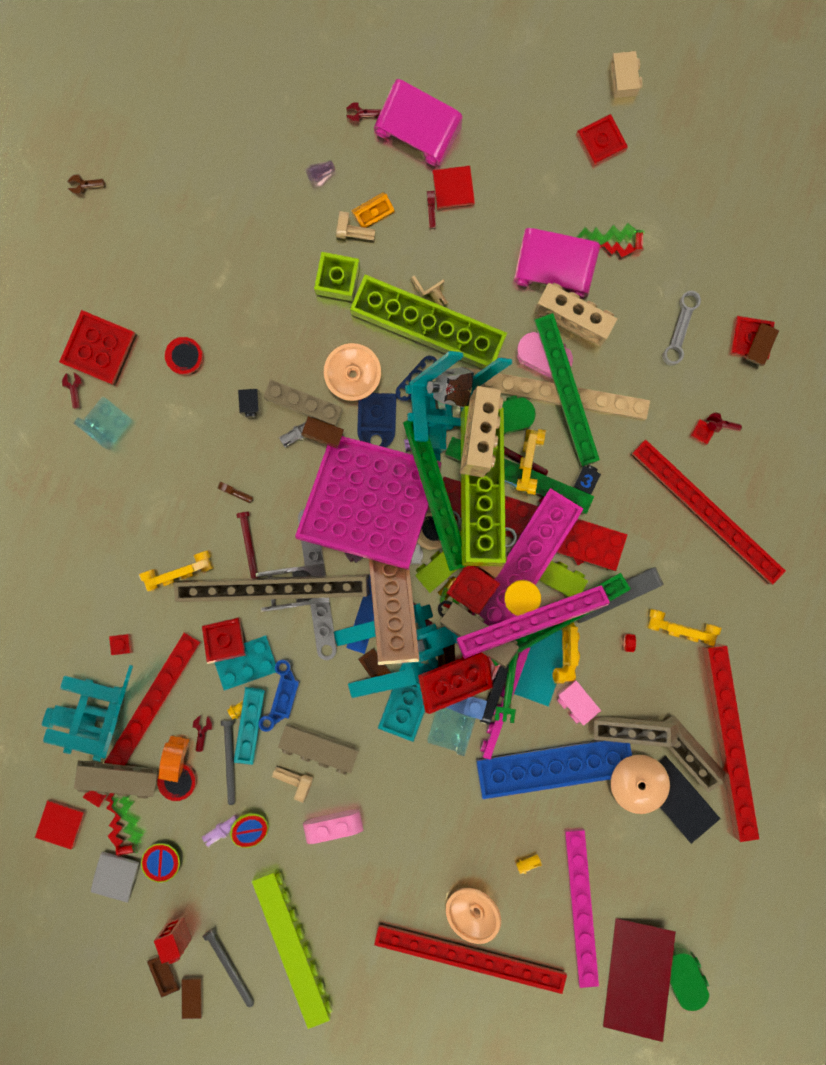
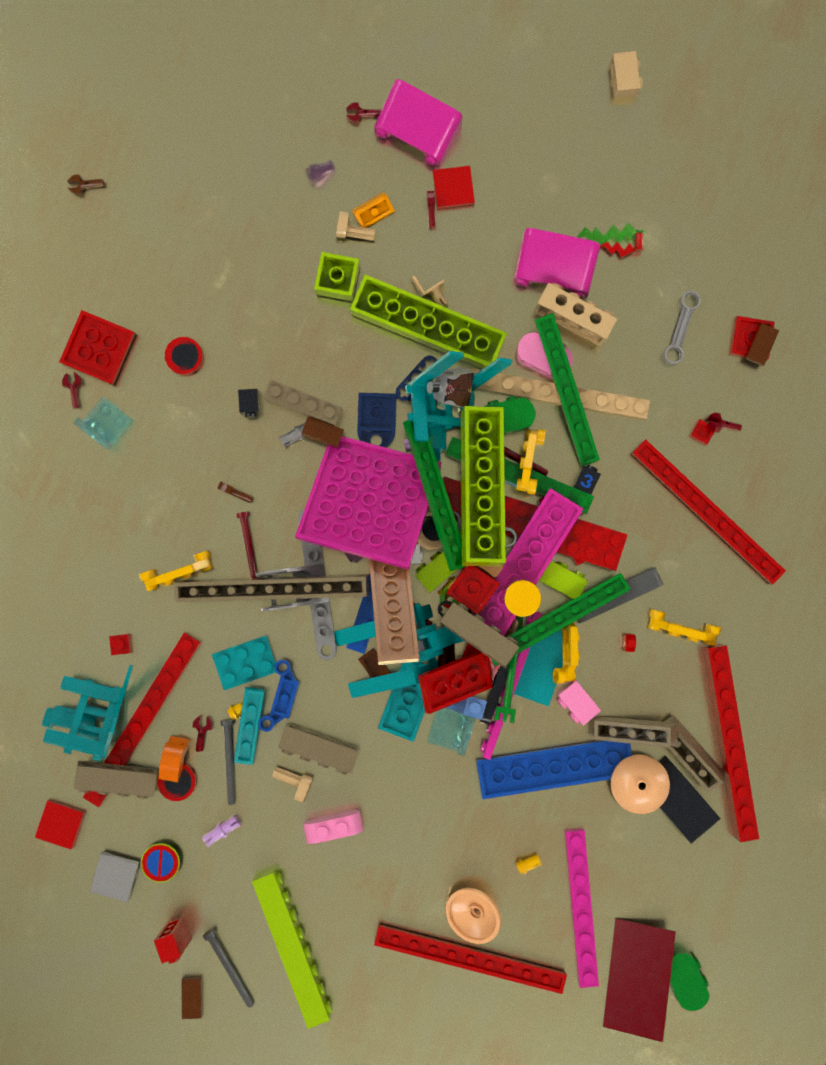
piece [105,793,143,857] -> none
reddish brown tile [147,955,180,998] -> none
red tile [202,617,246,664] -> none
piece [230,813,268,848] -> none
light nougat dish [324,343,381,401] -> none
dark pink plate [456,585,610,658] -> none
tan brick [460,386,503,477] -> none
red tile [577,114,628,166] -> none

